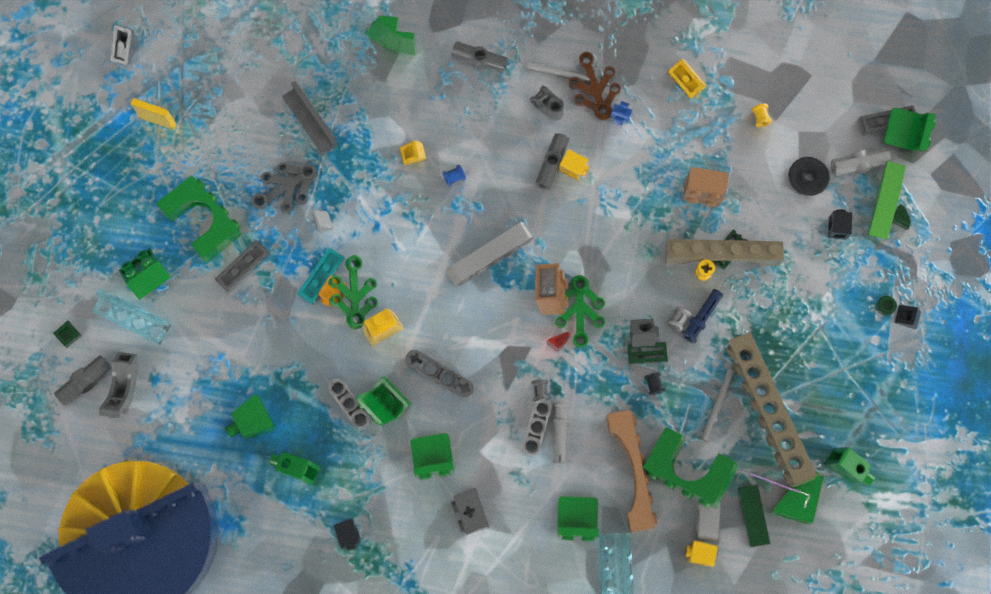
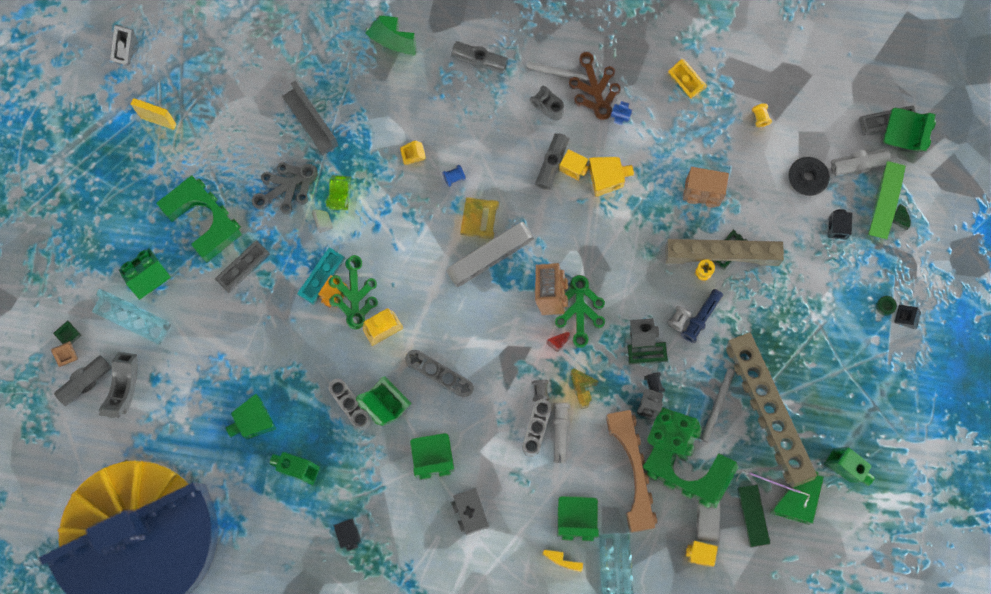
none -> medium nougat tile [51,341,78,367]
none -> clear neon green brick [326,175,351,210]
none -> clear yellow plate [460,197,499,239]
none -> yellow slope [543,550,583,572]
none -> clear yellow slope [570,368,599,410]
none -> yellow torso [588,157,634,197]
none -> dark grey slope [636,389,664,420]
none -> green bracket [647,407,702,462]

